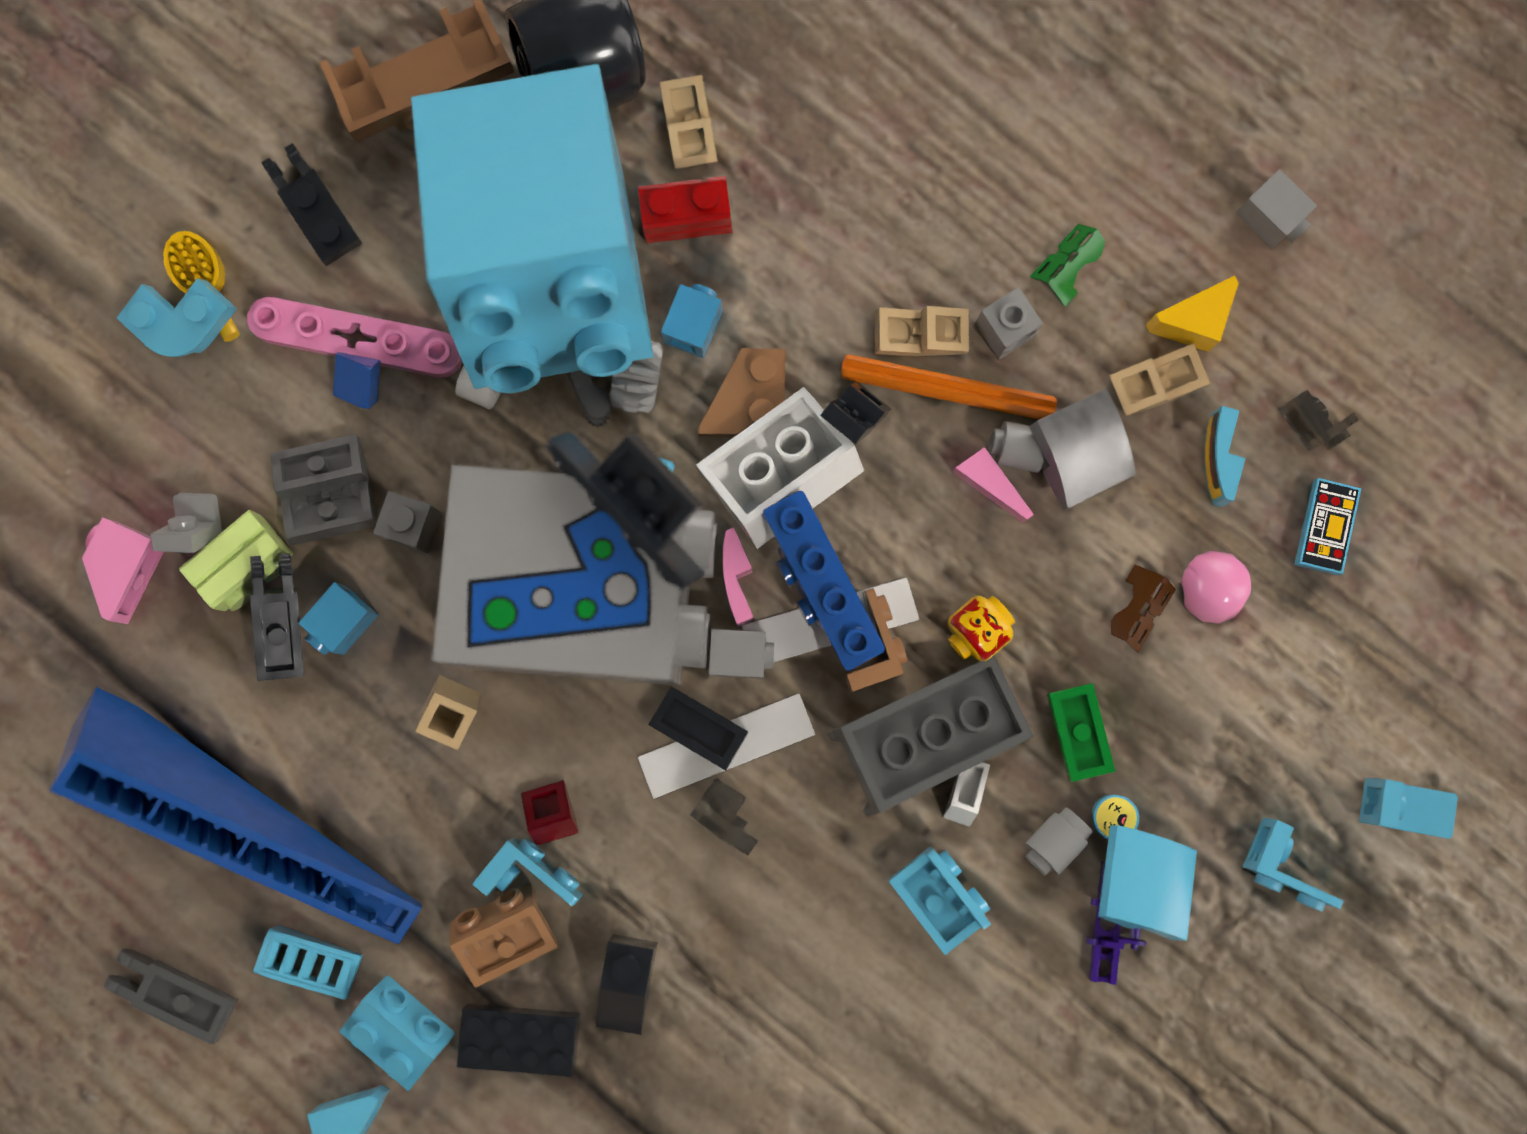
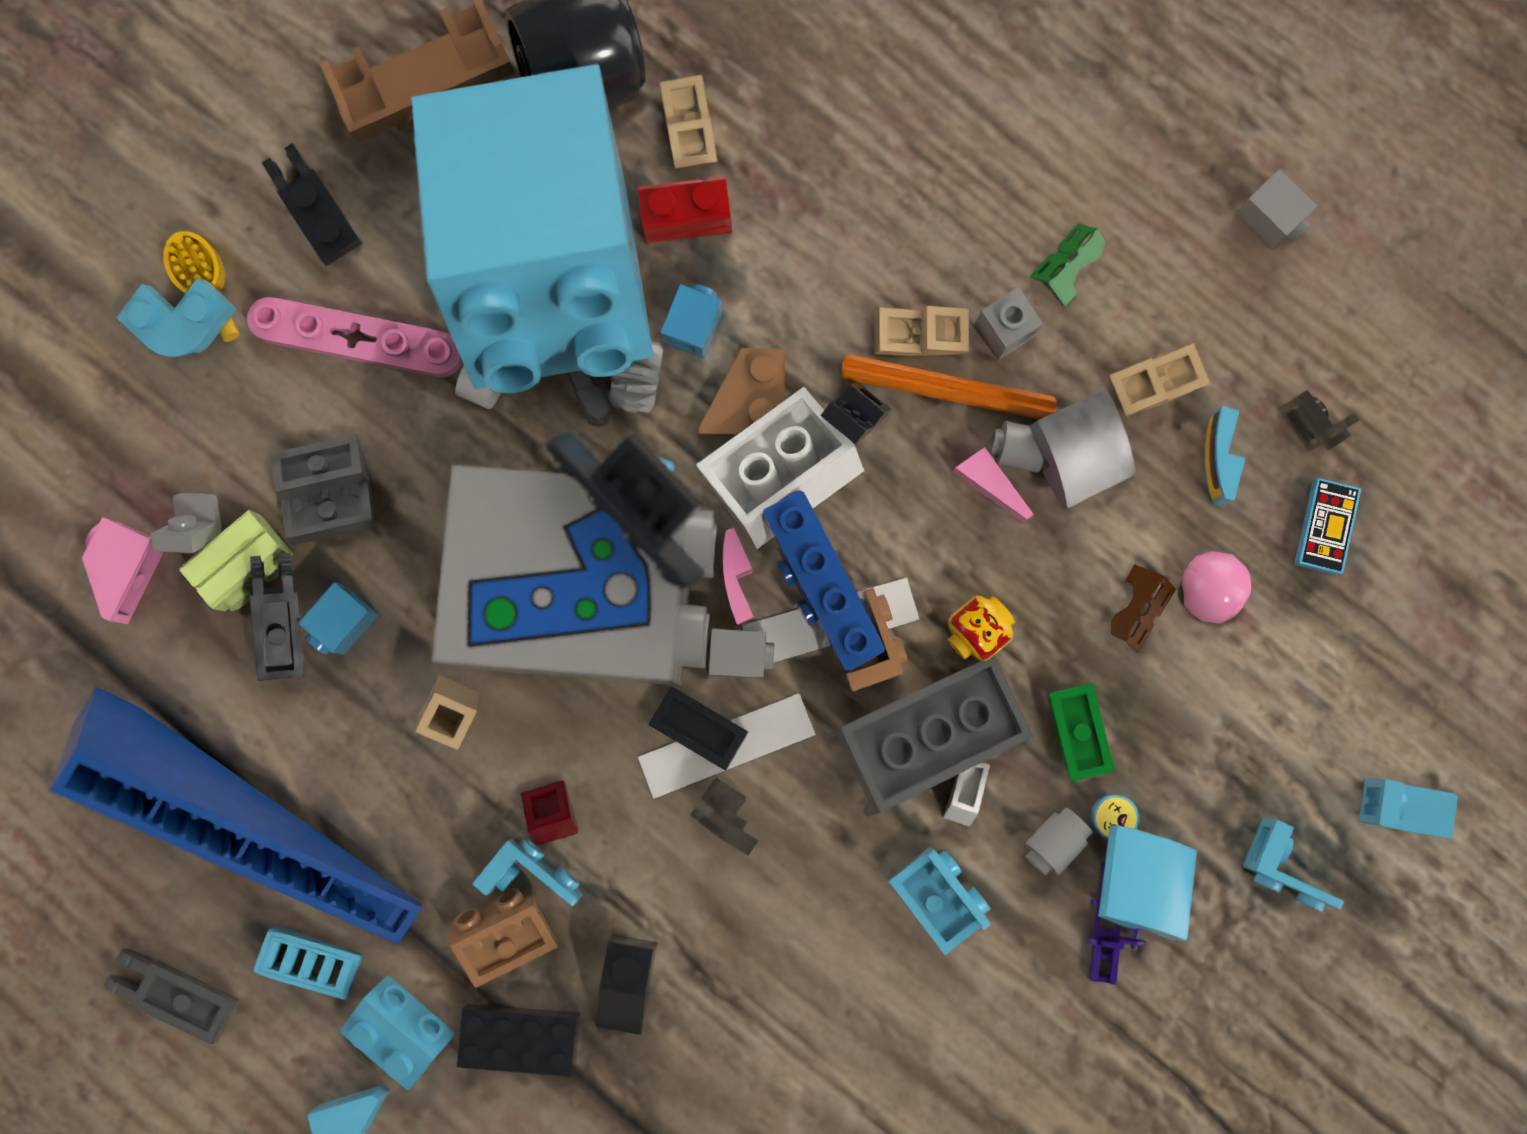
blue slope [333,352,381,409] -> none
light grey brick [373,491,442,554] -> none
yellow slope [1145,275,1239,352] -> none

